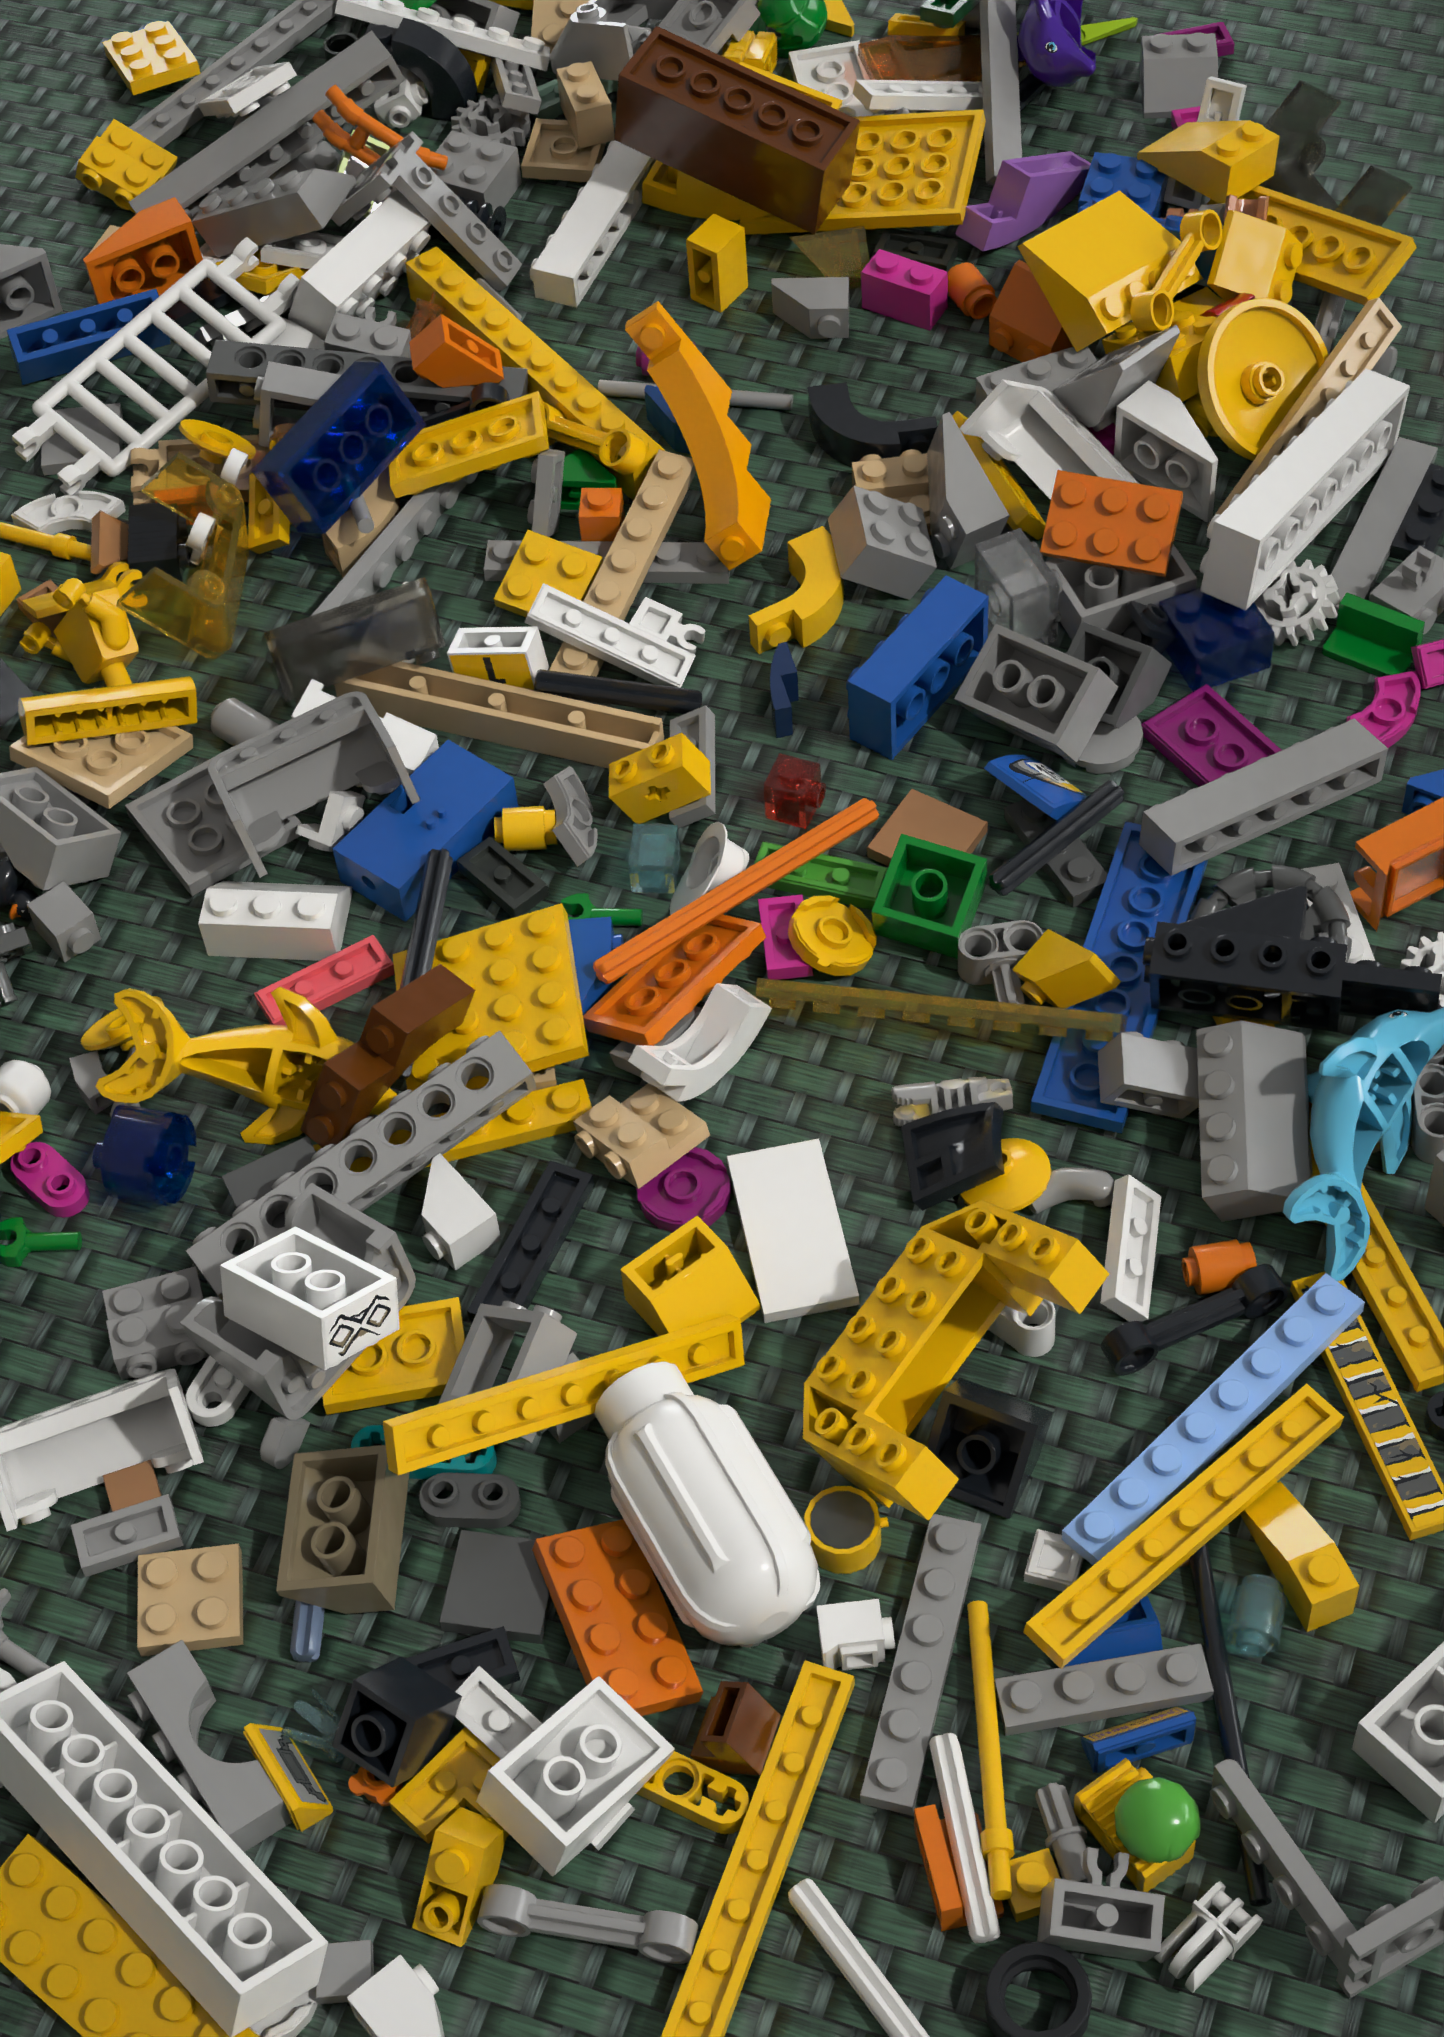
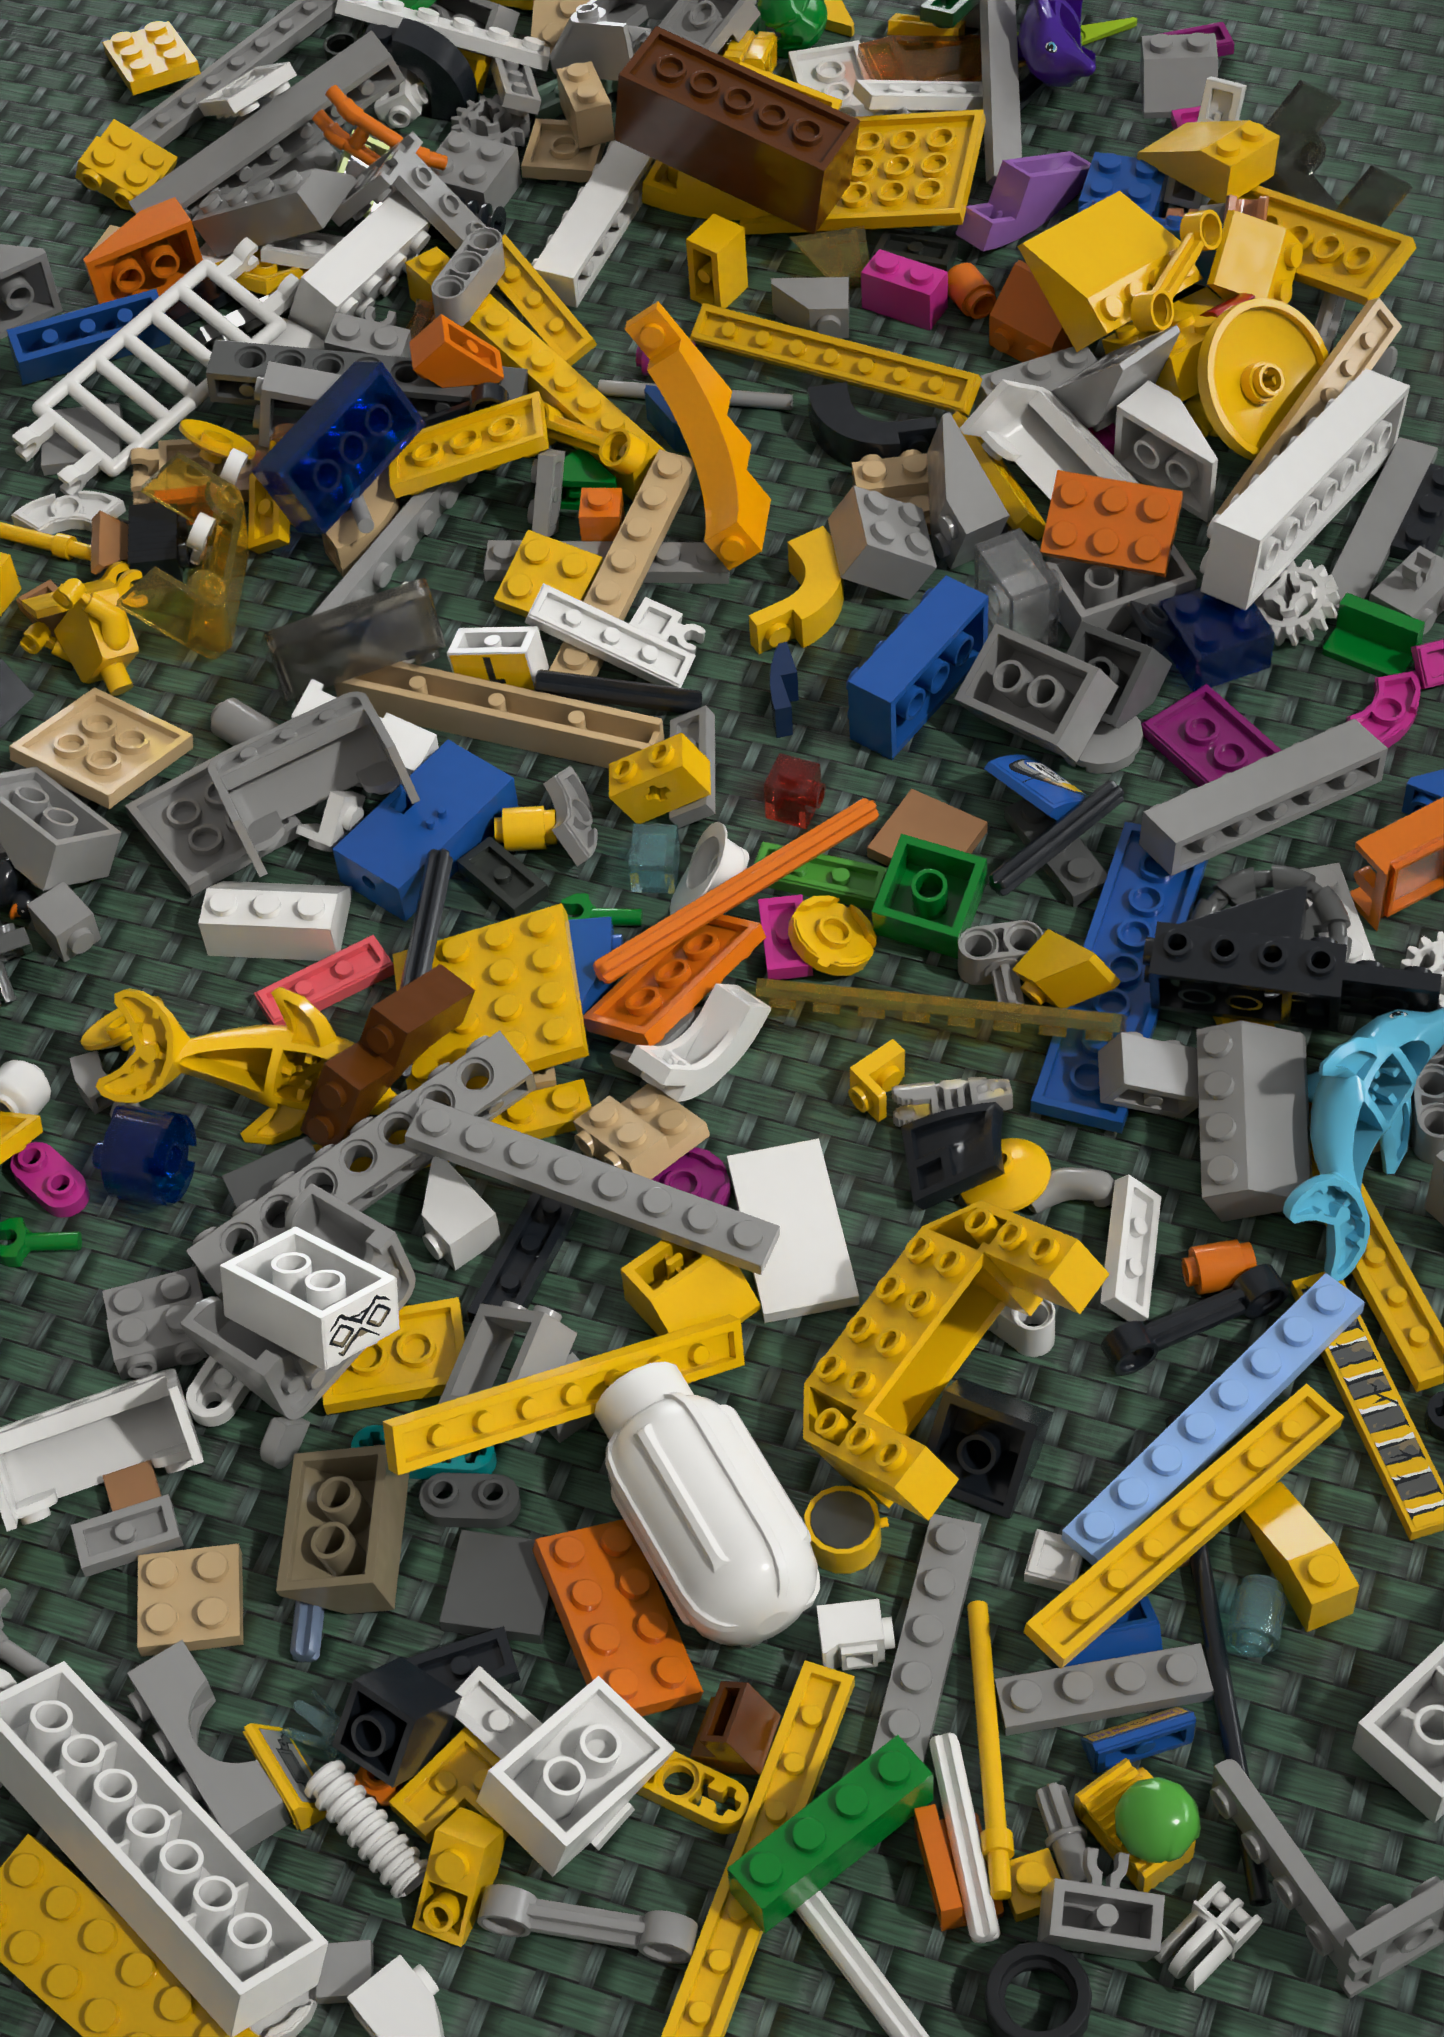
yellow brick [18,676,197,746] -> none
none -> white piece [304,1760,428,1898]
none -> light grey plate [404,1098,780,1275]
none -> light grey beam [431,227,506,326]
none -> yellow plate [496,234,597,366]
none -> yellow tile [689,303,983,417]
none -> green brick [727,1734,933,1934]
none -> yellow bracket [848,1039,905,1122]

